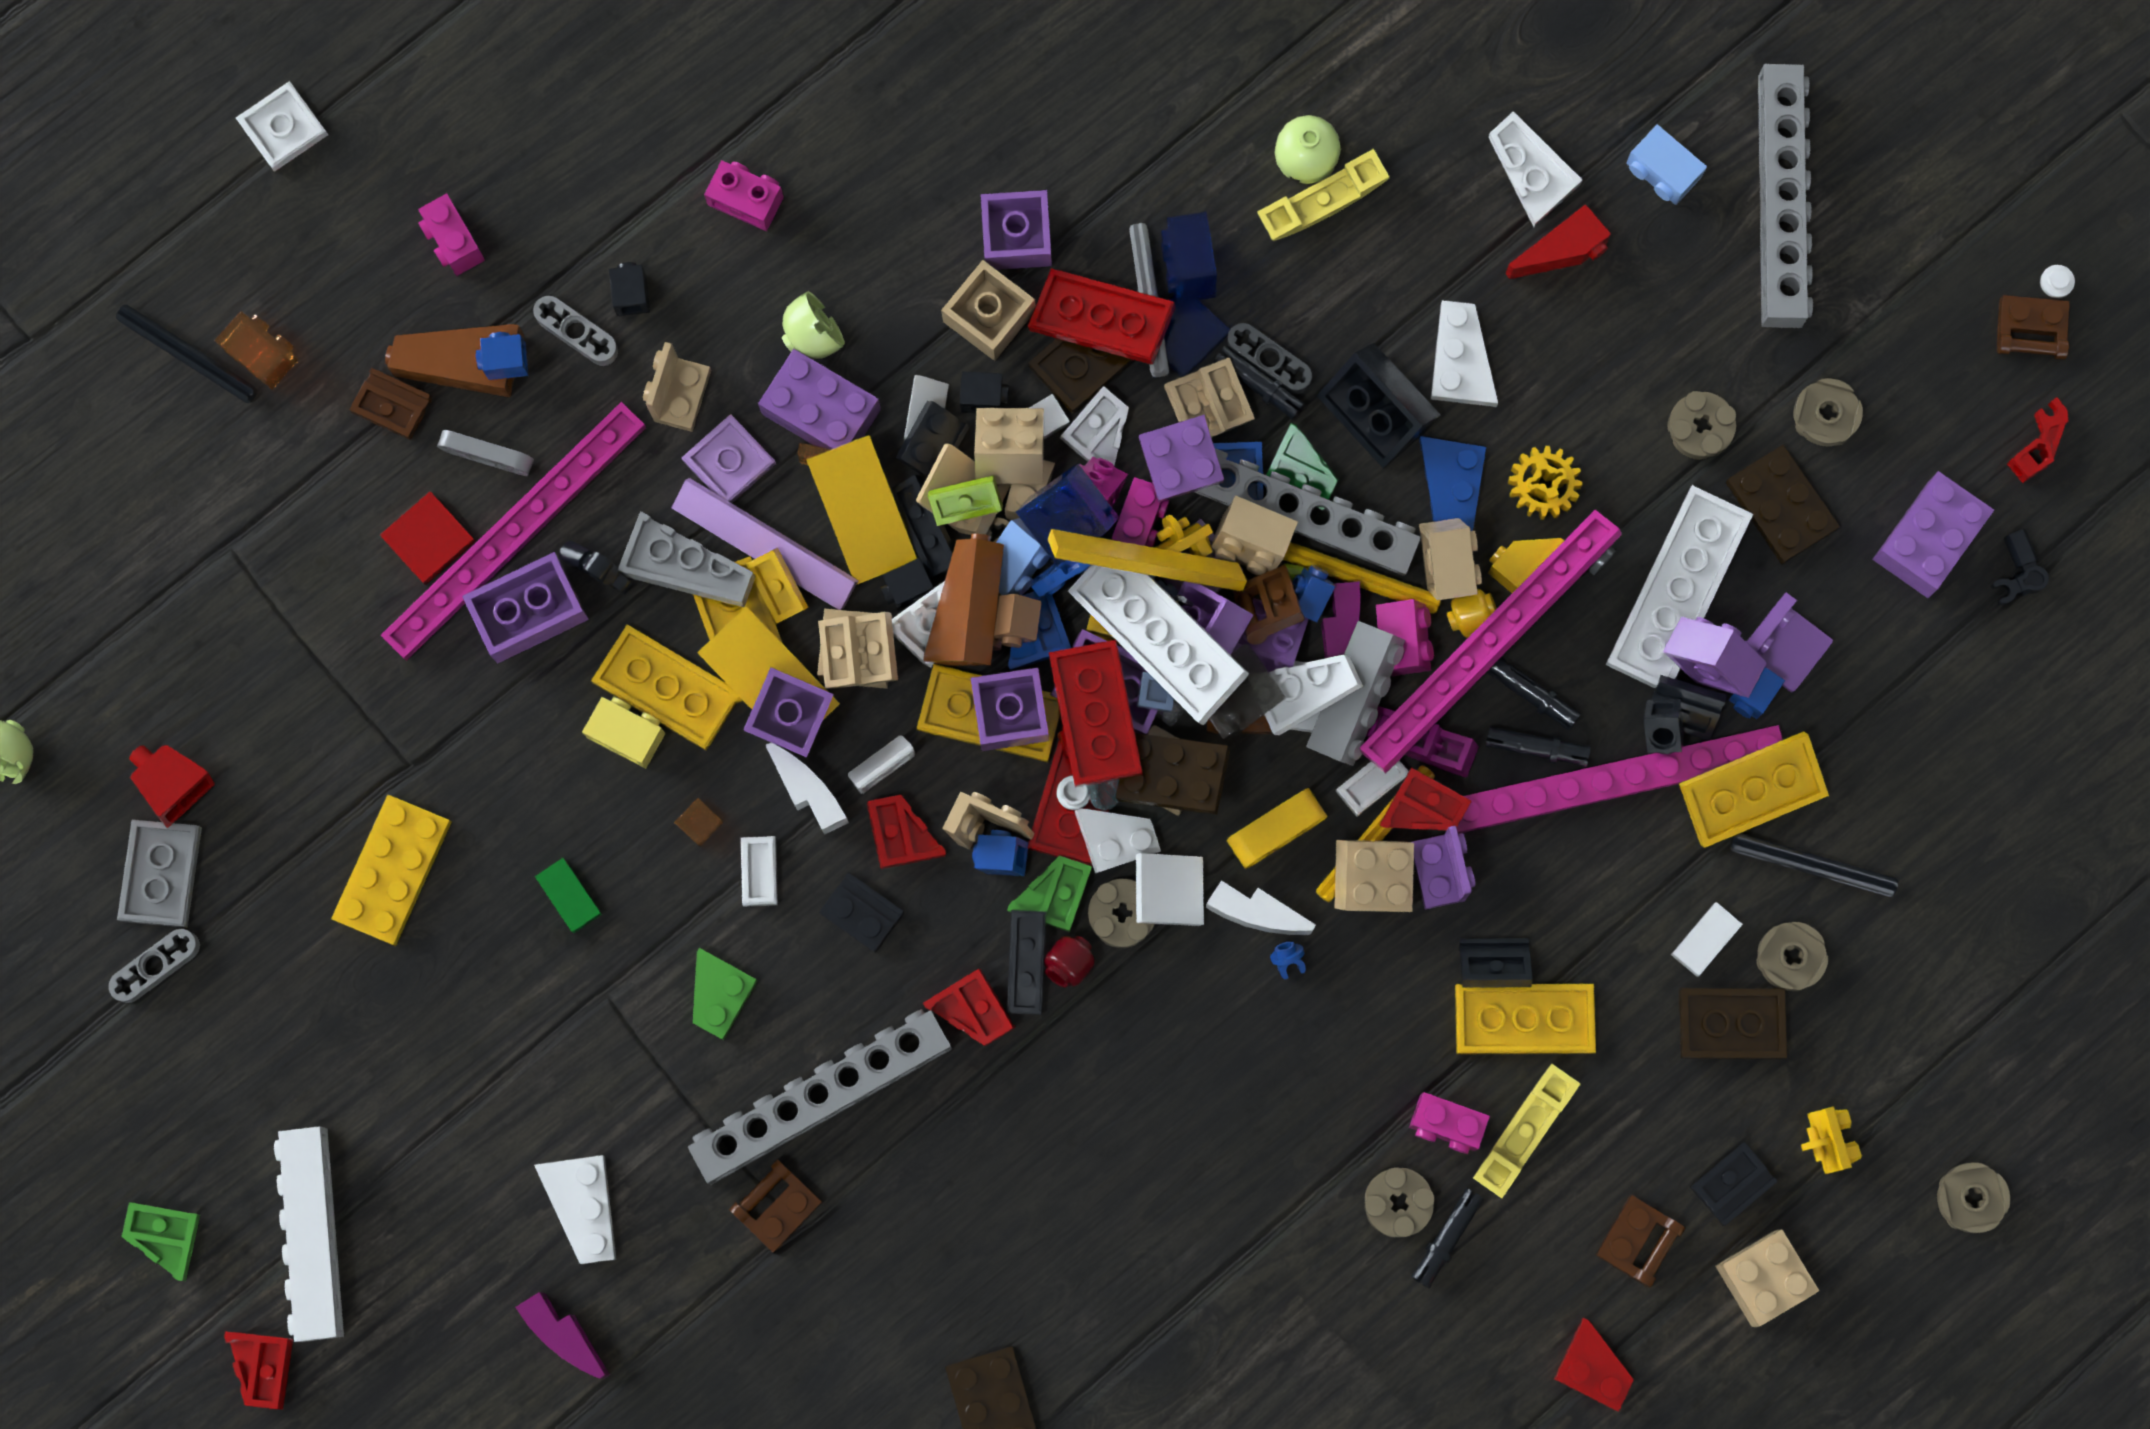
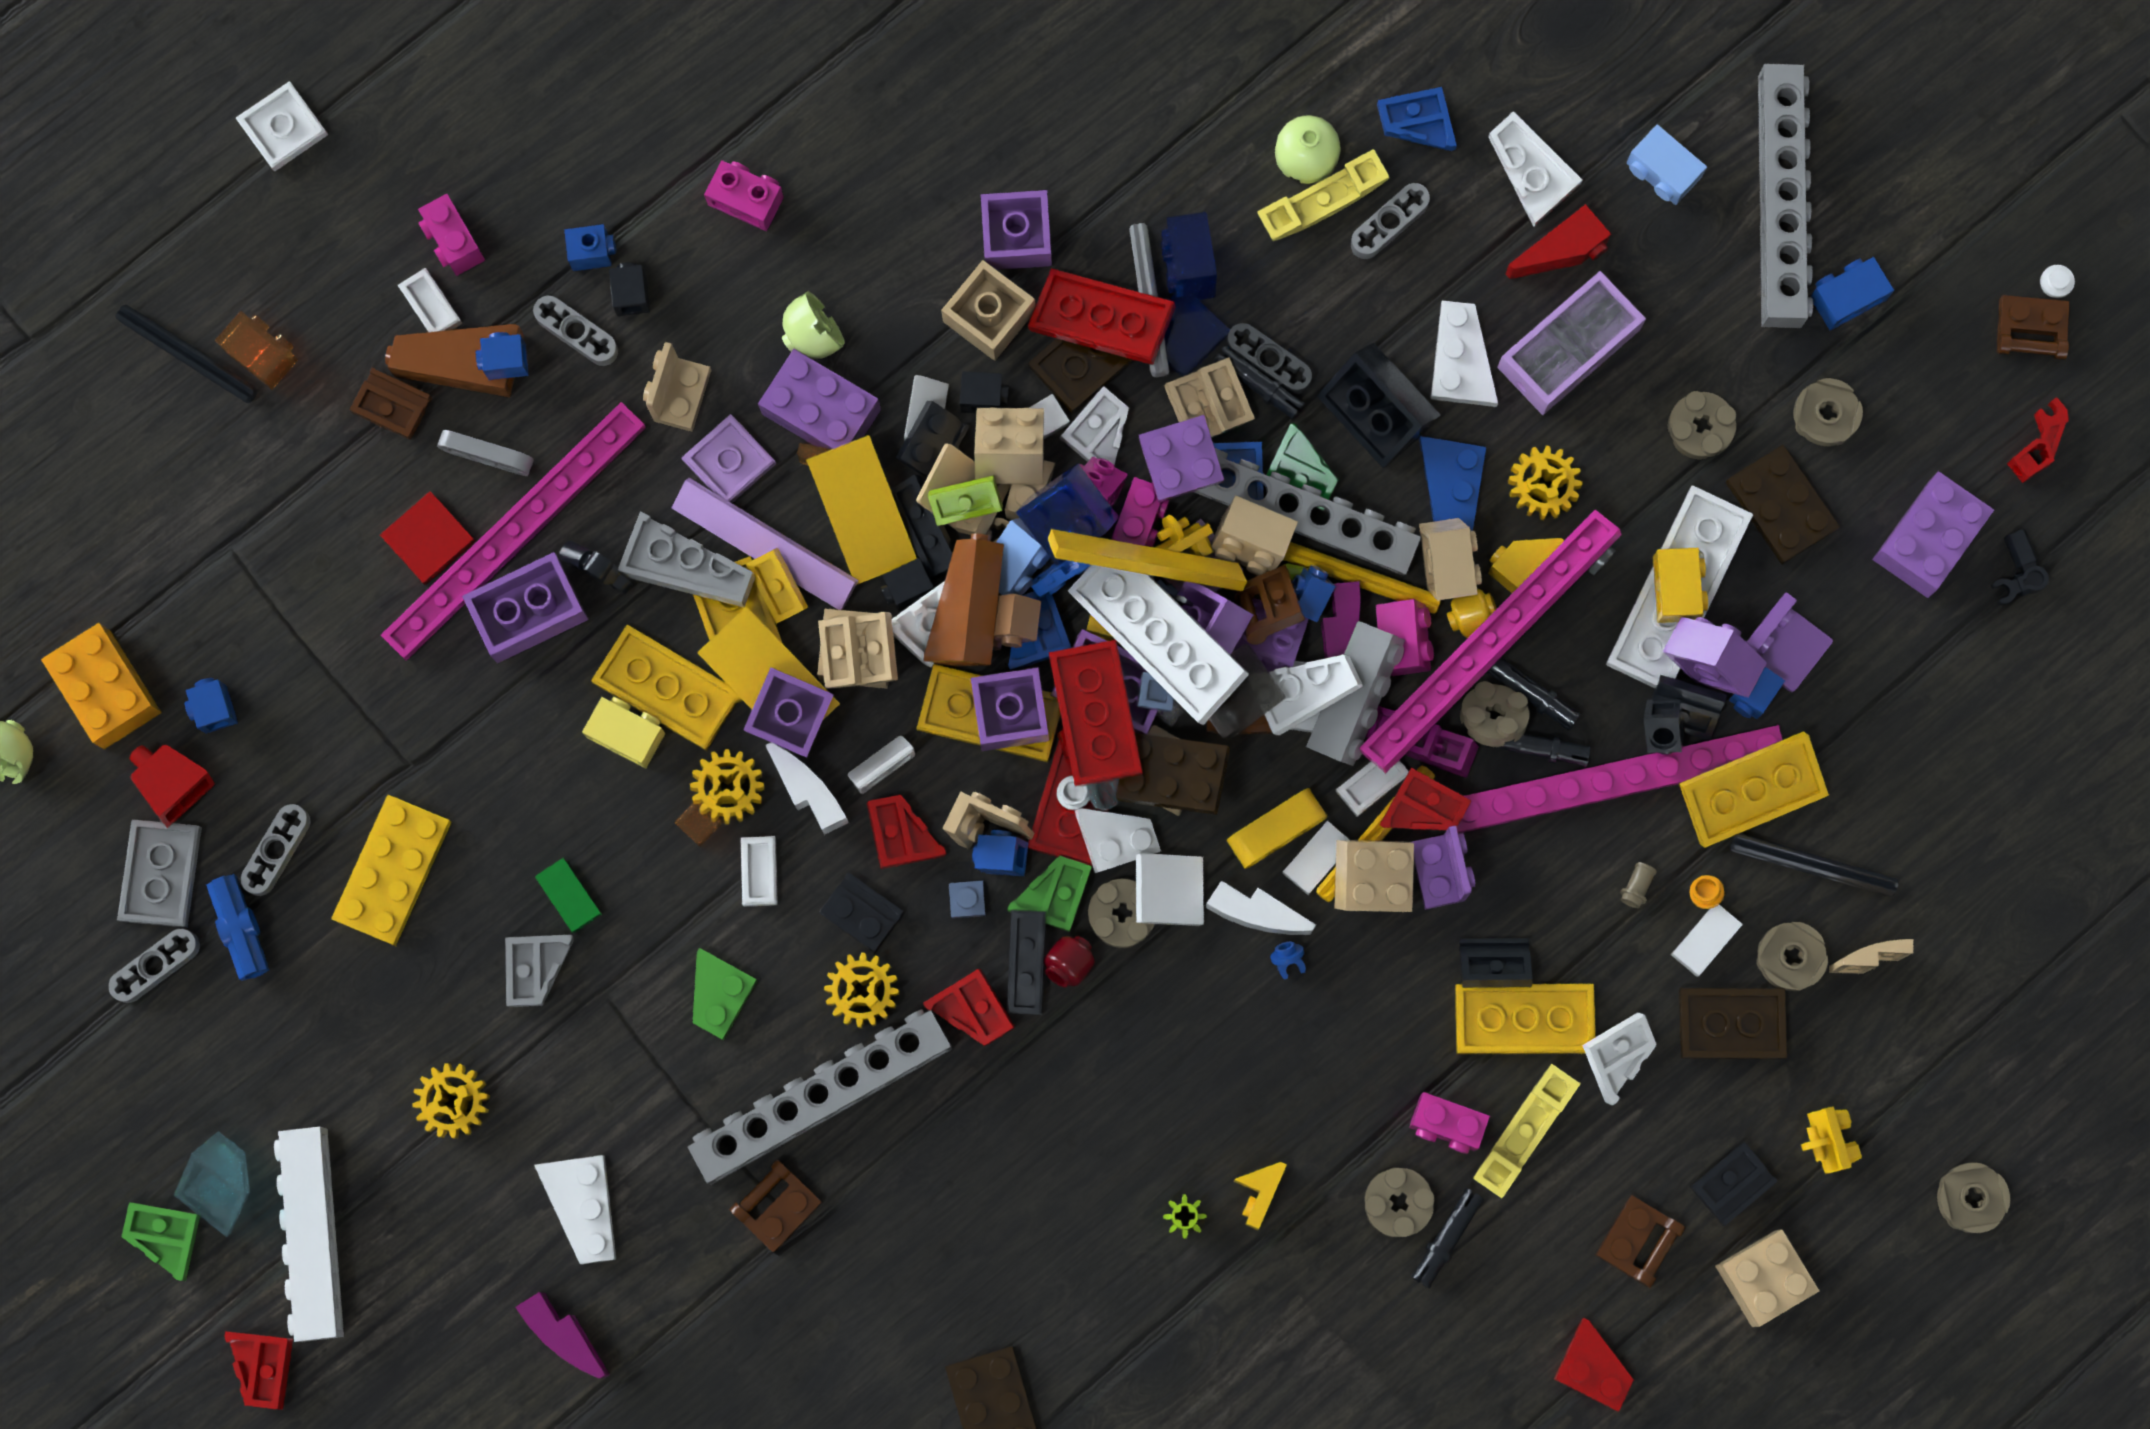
none -> light orange brick [41,623,162,749]
none -> clear light blue slope [174,1131,250,1237]
none -> blue brick [184,678,238,734]
none -> blue piece [206,874,269,981]
none -> light grey beam [241,804,311,896]
none -> white tile [398,268,462,332]
none -> yellow gear [412,1063,490,1139]
none -> light grey wing [505,935,573,1007]
none -> blue brick [564,224,616,271]
none -> yellow gear [690,749,764,824]
none -> yellow gear [824,953,899,1028]
none -> sand blue plate [949,881,986,919]
none -> lime gear [1163,1194,1207,1239]
none -> yellow slope [1234,1162,1287,1230]
none -> white tile [1283,821,1349,895]
none -> light grey beam [1351,183,1430,259]
none -> blue wing [1377,87,1457,151]
none -> dark tan plate [1460,681,1529,747]
none -> clear brick [1497,271,1646,415]
none -> white wing [1582,1012,1657,1105]
none -> dark tan pin [1620,862,1657,908]
none -> yellow brick [1653,548,1708,623]
none -> light orange plate [1689,875,1725,909]
none -> blue brick [1810,257,1894,331]
none -> tan slope [1829,939,1913,974]

